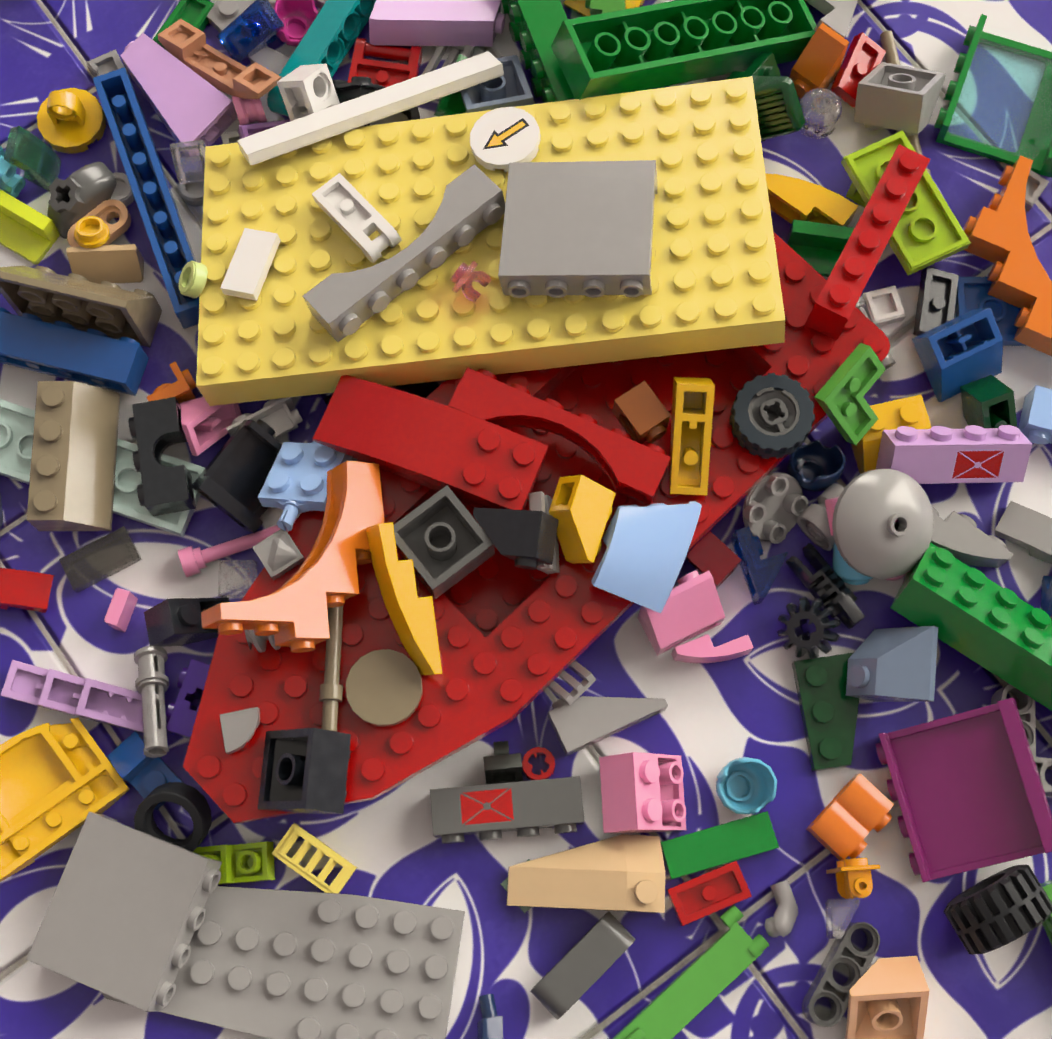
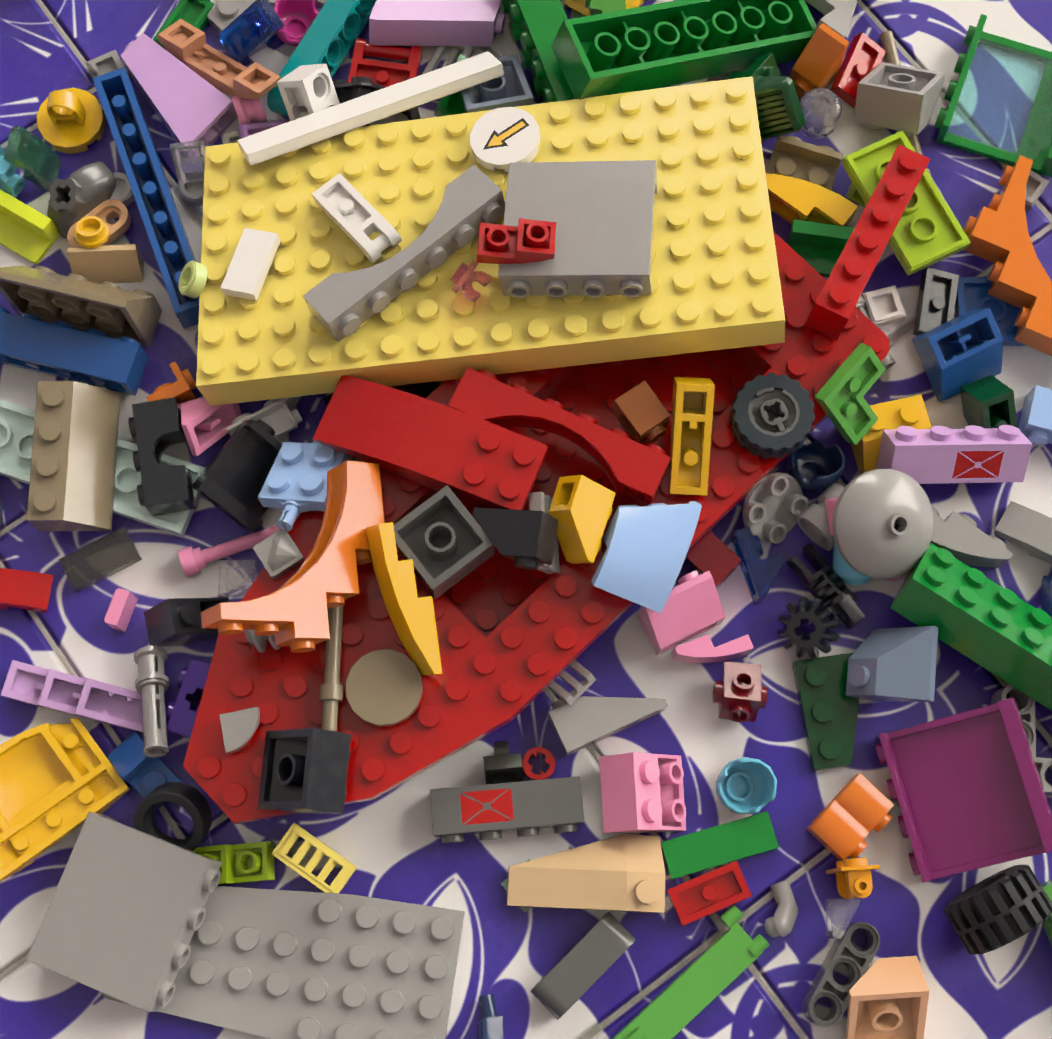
none -> red slope [476,218,556,264]
none -> dark red brick [712,661,768,722]
none -> dark tan bracket [766,135,843,190]

